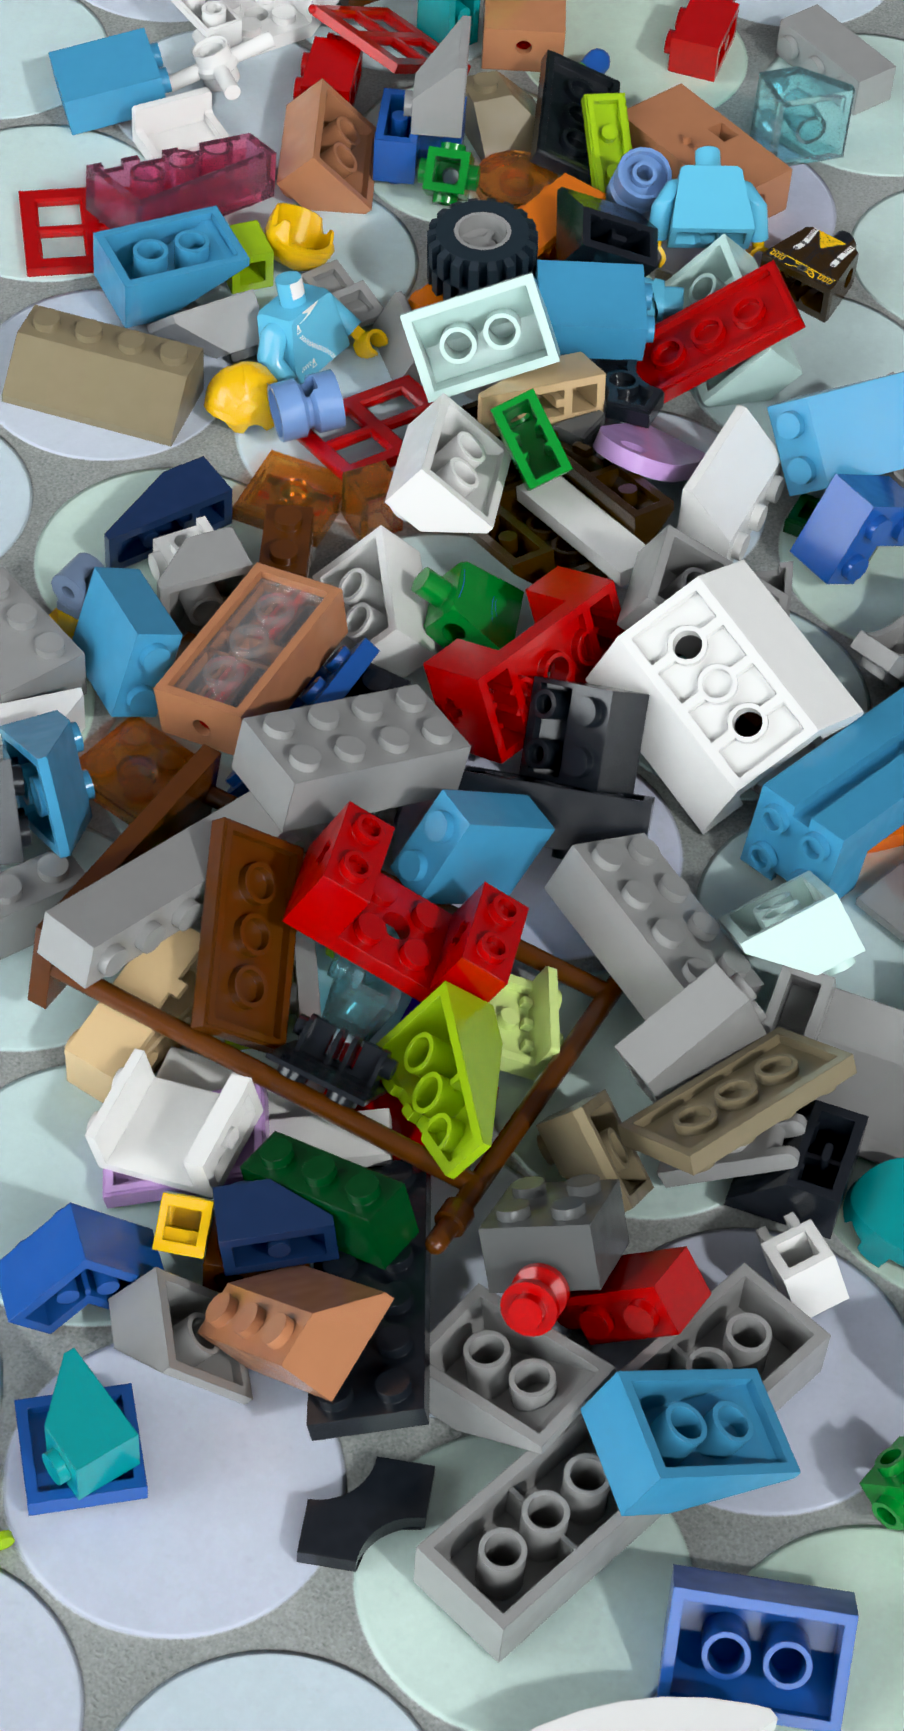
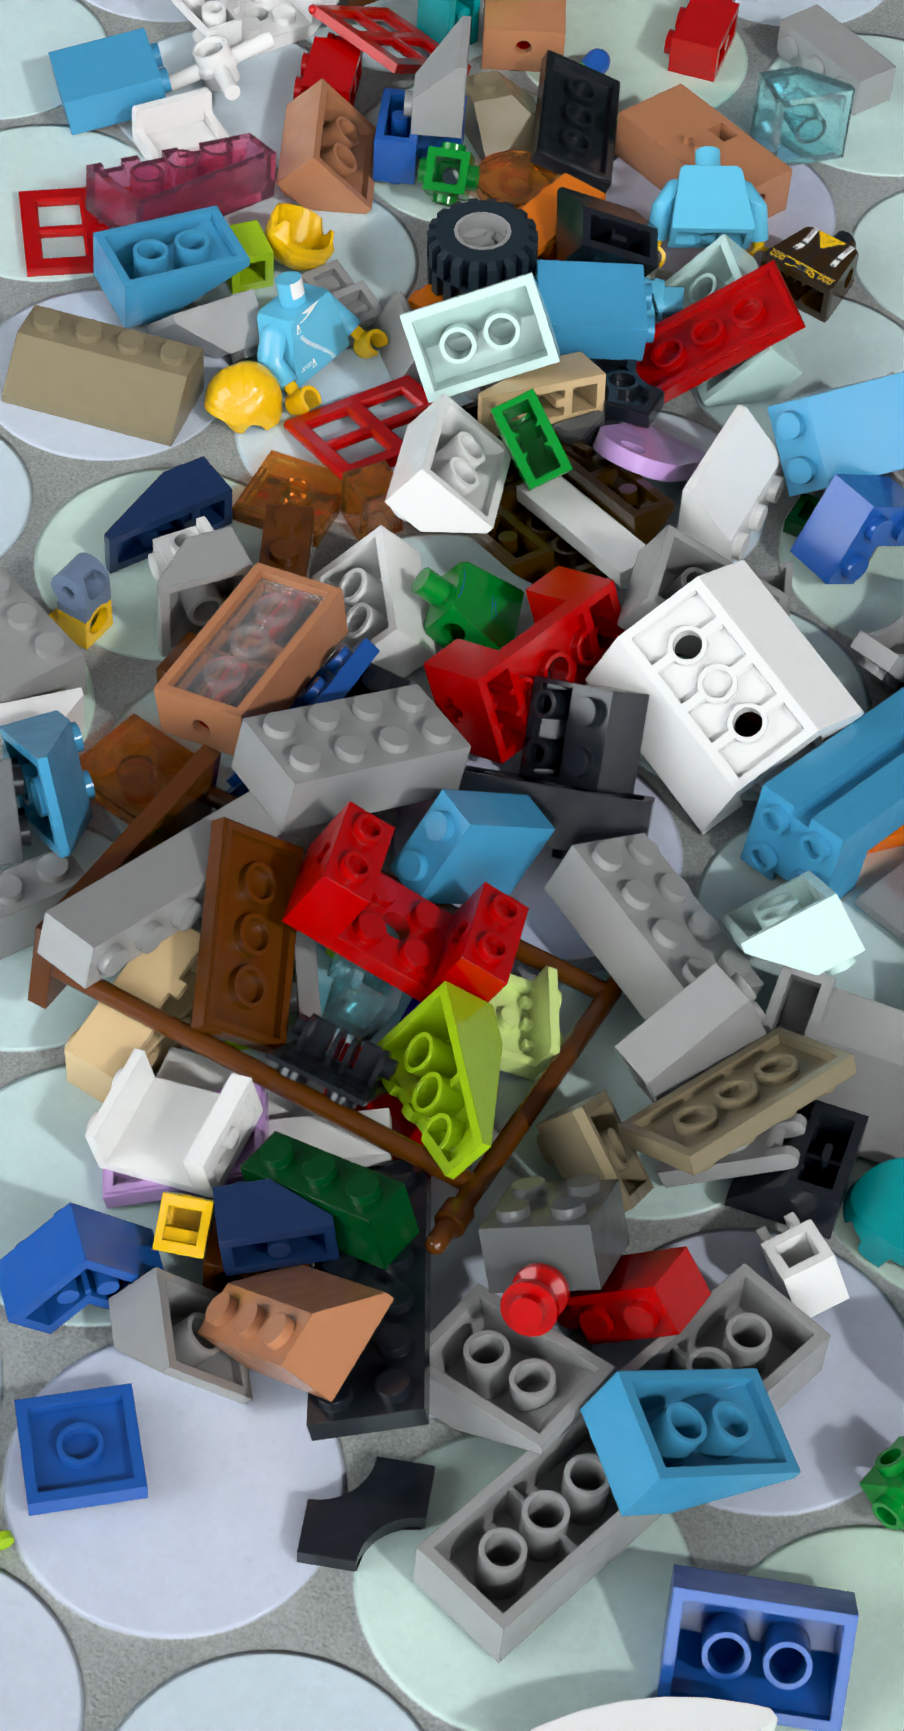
teal slope [42,1348,140,1500] -> none
dark azure brick [72,567,183,717] -> none
medium blue wheel [267,369,346,442] -> none
lime tile [581,93,632,193] -> none
medium blue wheel [606,147,672,219] -> none

